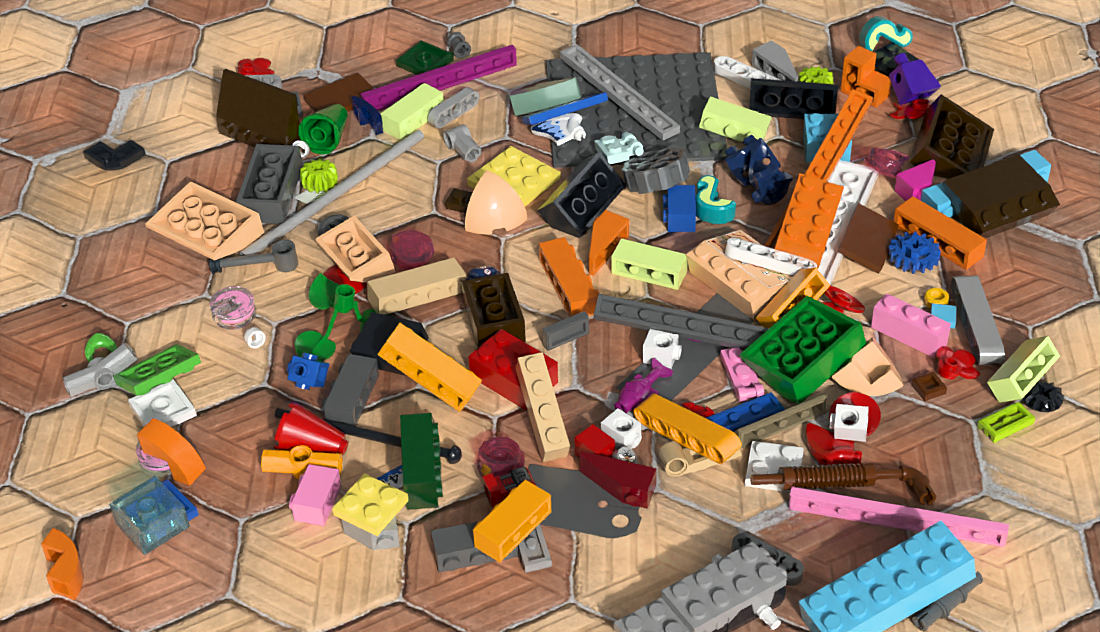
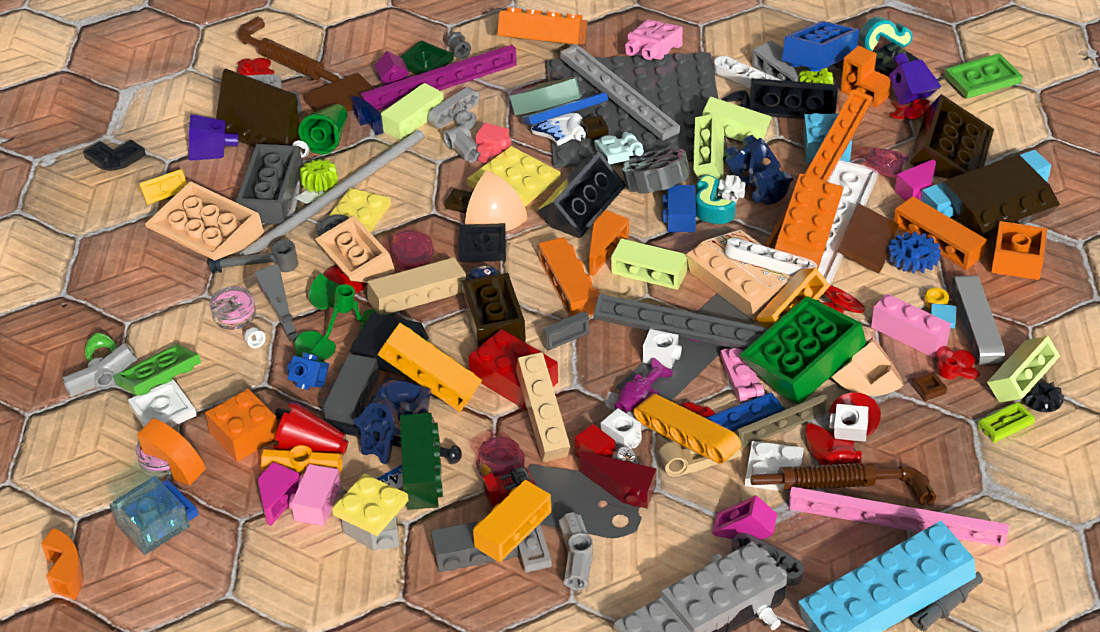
none -> yellow panel [137,169,187,205]
none -> dark purple torso [189,114,238,161]
none -> orange brick [205,389,278,462]
none -> reddish brown piece [237,16,339,82]
none -> dark grey hinge [243,264,300,341]
none -> dark pink slope [258,462,300,526]
none -> light yellow plate [330,188,391,232]
none -> dark blue hips [354,377,431,464]
none -> magenta brick [374,50,409,85]
none -> light grey tile [455,111,477,130]
none -> black plate [459,223,506,262]
none -> coral brick [476,123,511,163]
none -> orange brick [497,7,588,44]
none -> light grey piece [558,512,593,591]
none -> dark brown plate [581,115,609,139]
none -> bright pink hips [625,19,682,60]
none -> yellowish green brick [694,113,724,180]
none -> dark pink slope [712,495,778,540]
none -> white gear [718,175,746,203]
none -> black piece [721,90,750,108]
none -> blue brick [782,21,860,72]
none -> bright green plate [944,53,1023,99]
none -> orange brick [991,221,1047,280]

